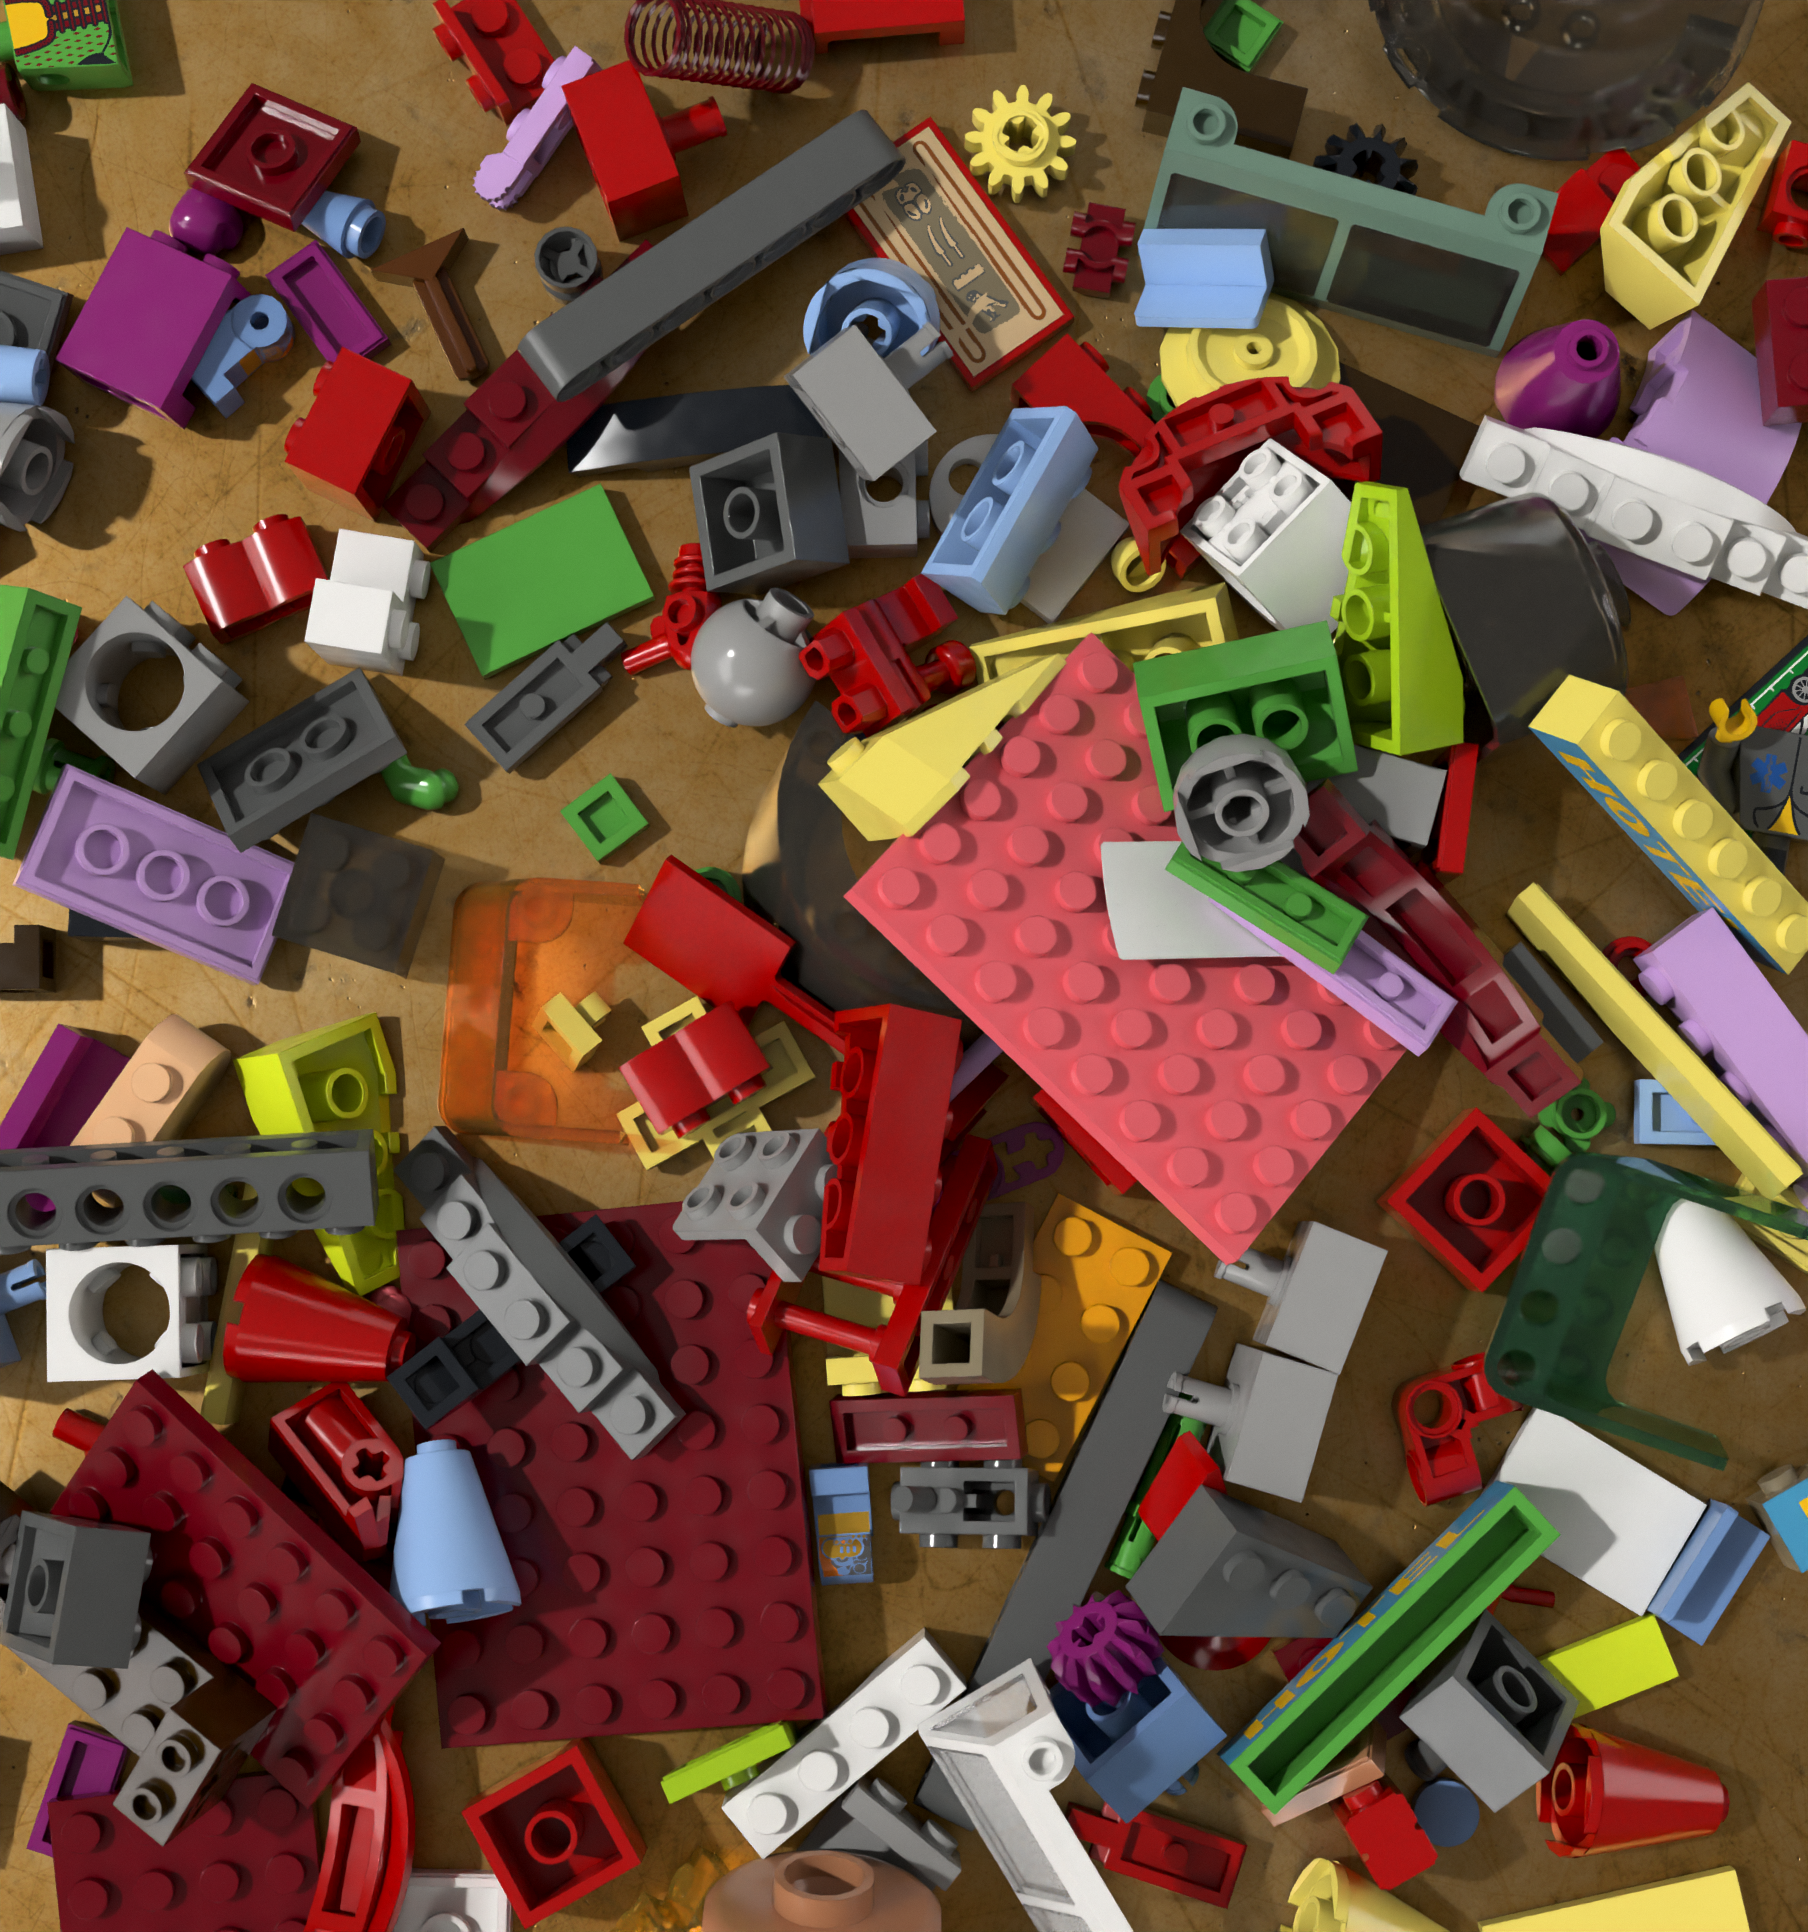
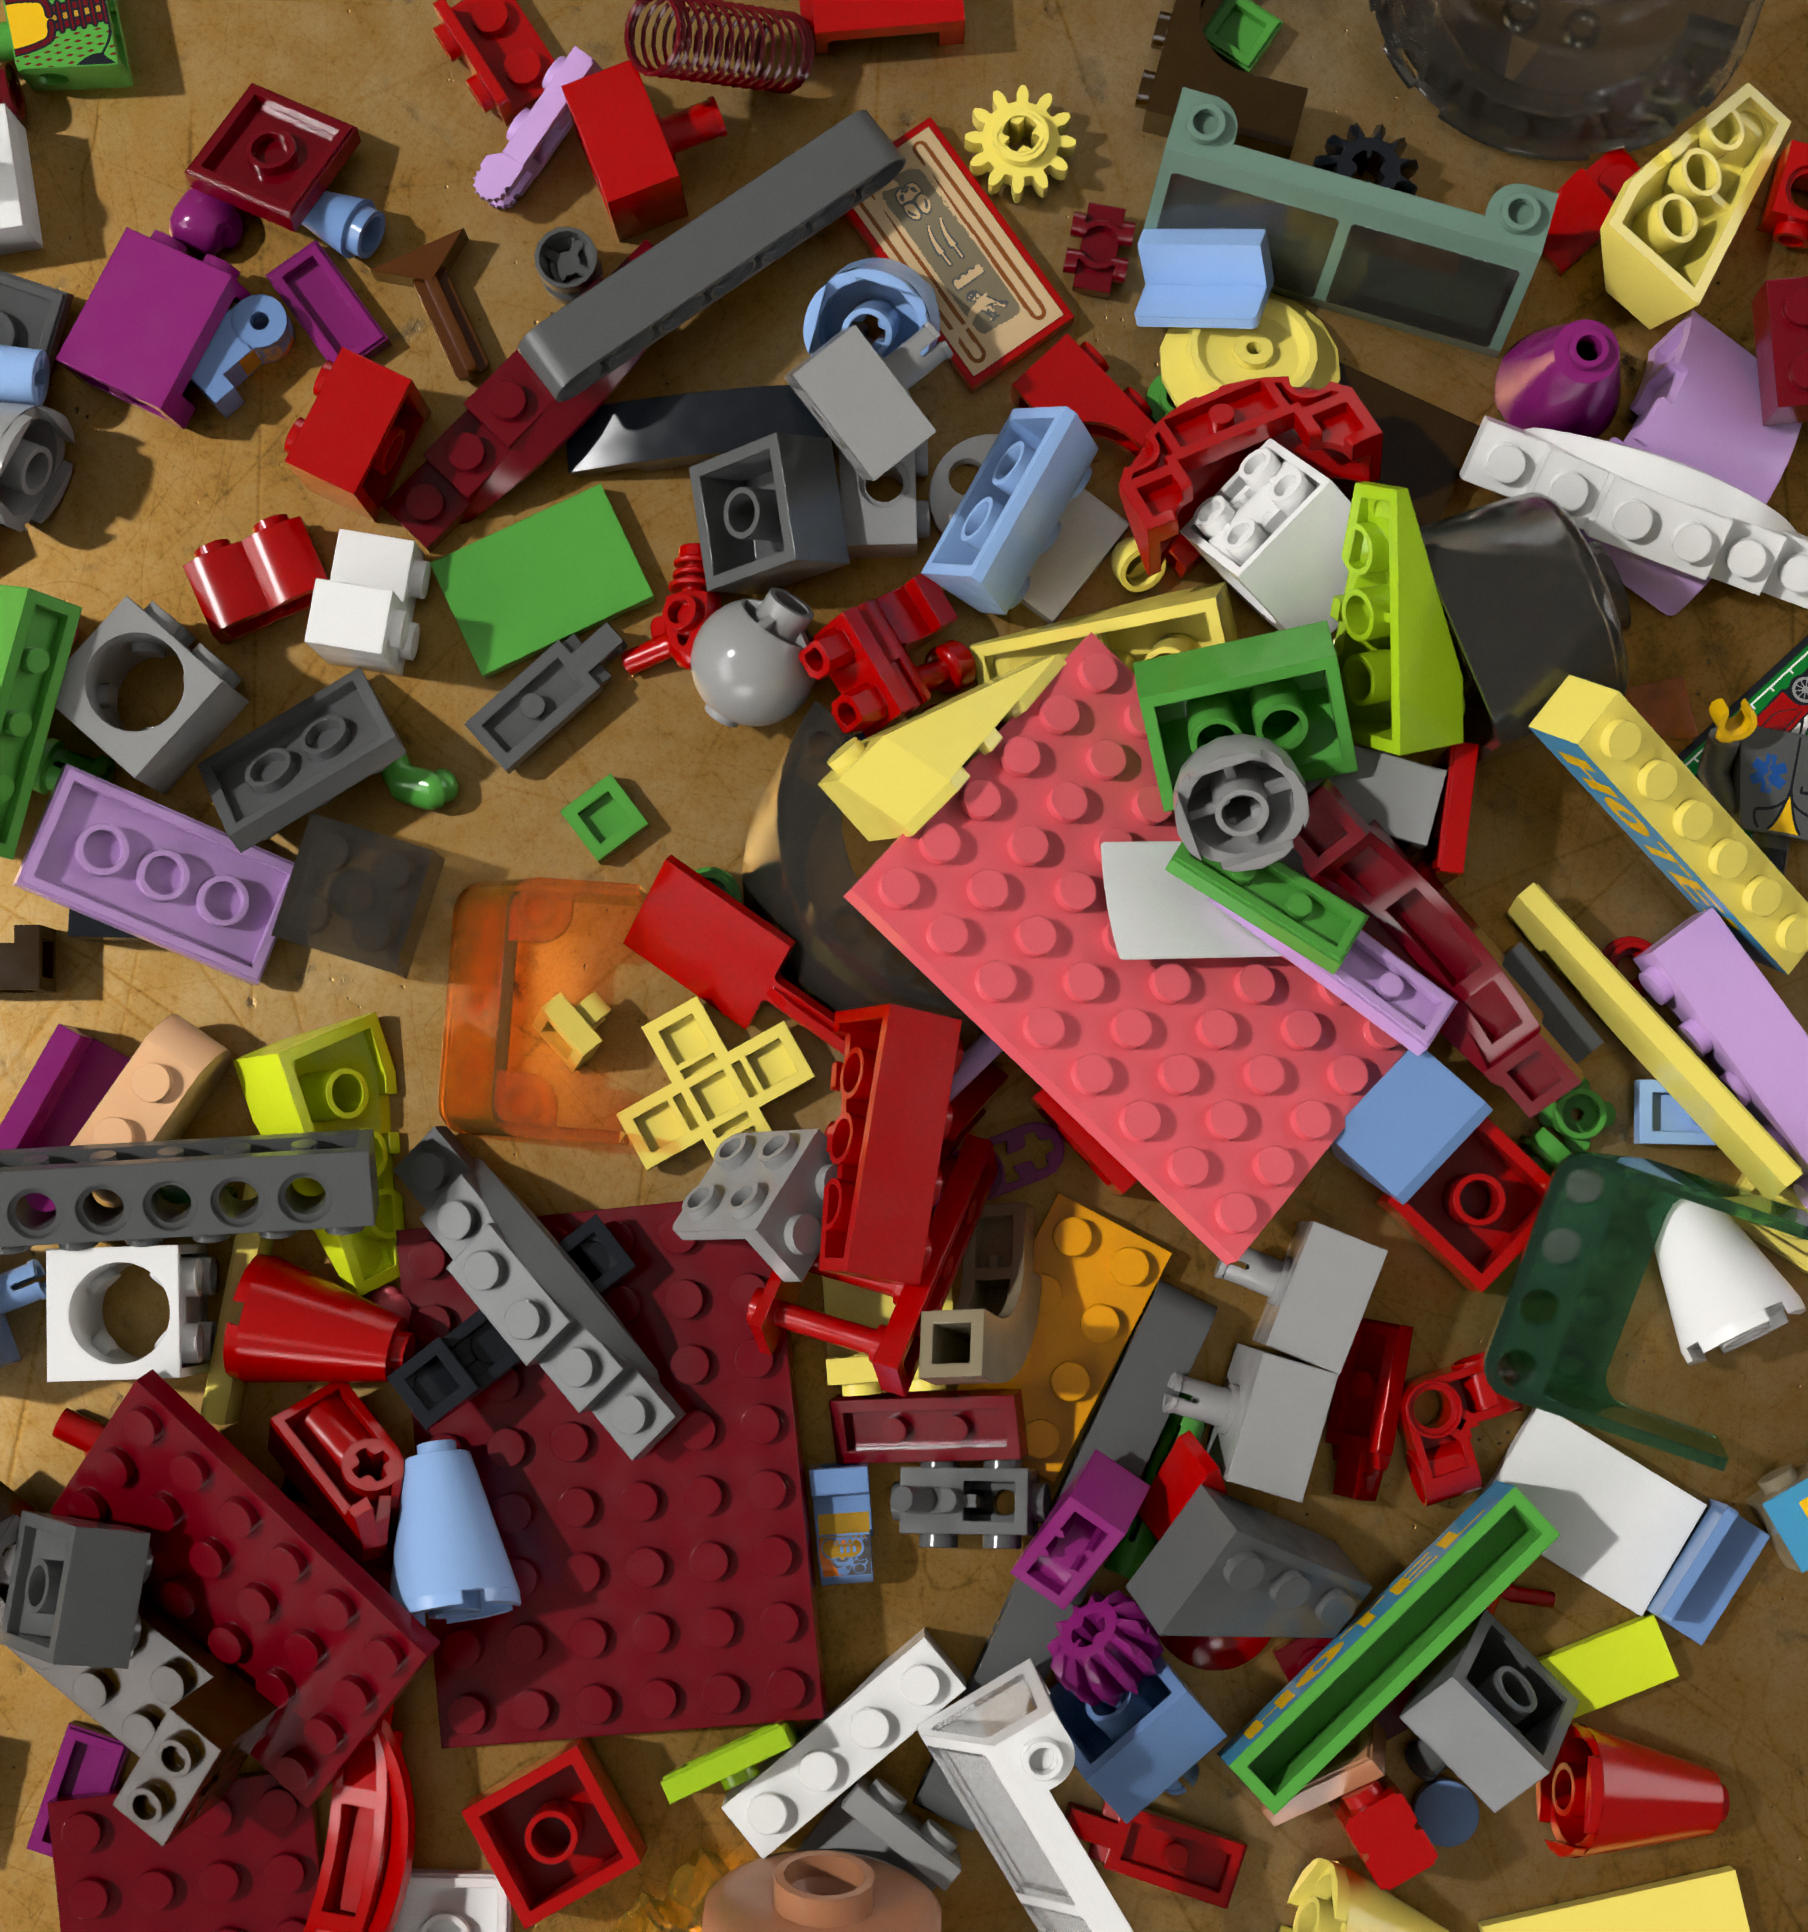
red brick [619,1000,773,1139] -> none
none -> magenta arch [1010,1449,1151,1610]
none -> red hinge [1325,1318,1414,1501]
none -> medium blue slope [1330,1050,1493,1205]

